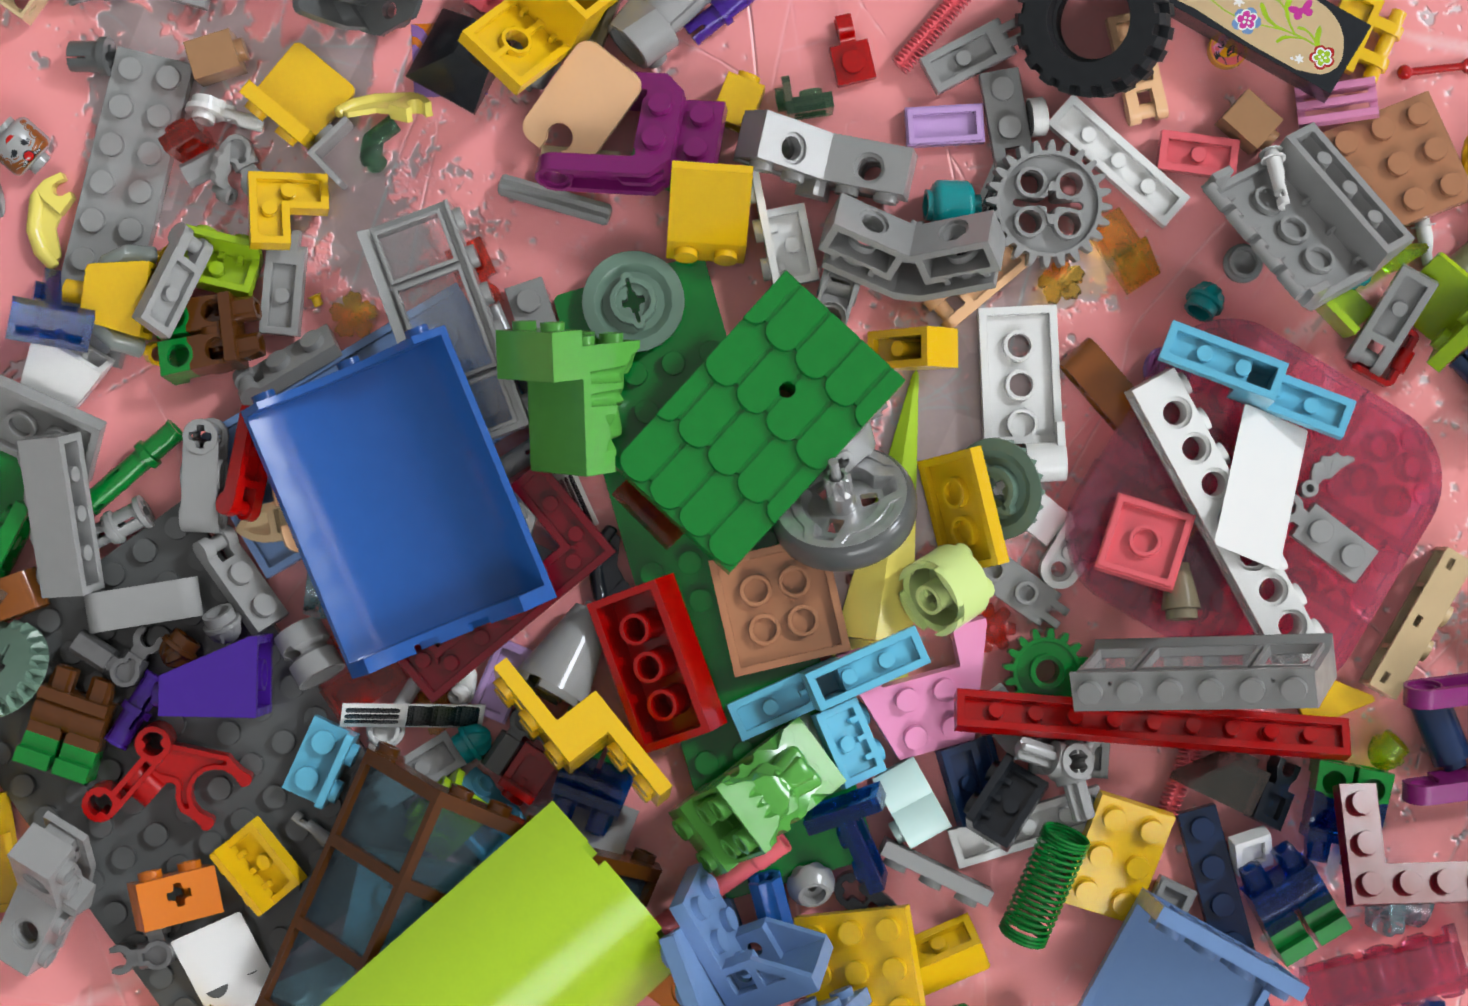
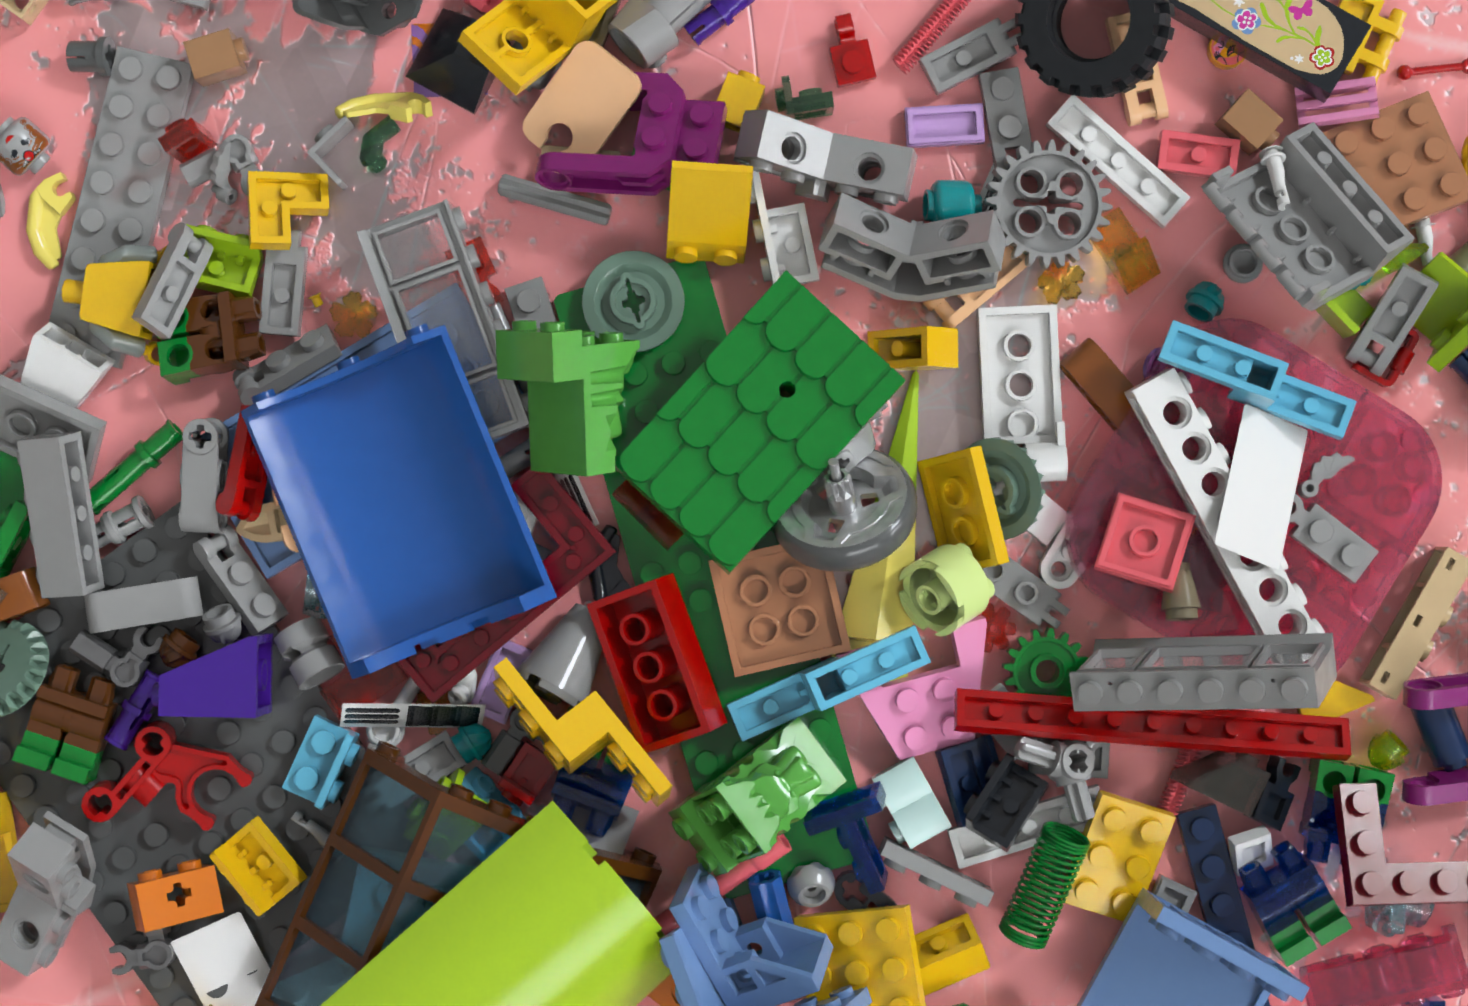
clear blue bracket [5,268,95,353] -> none
white plate [185,93,265,133] -> none
yellow bracket [239,42,355,150] -> none
medium azure bracket [811,697,887,789] -> none
light grey piece [816,269,860,325] -> none
white tile [1025,97,1049,138] -> none

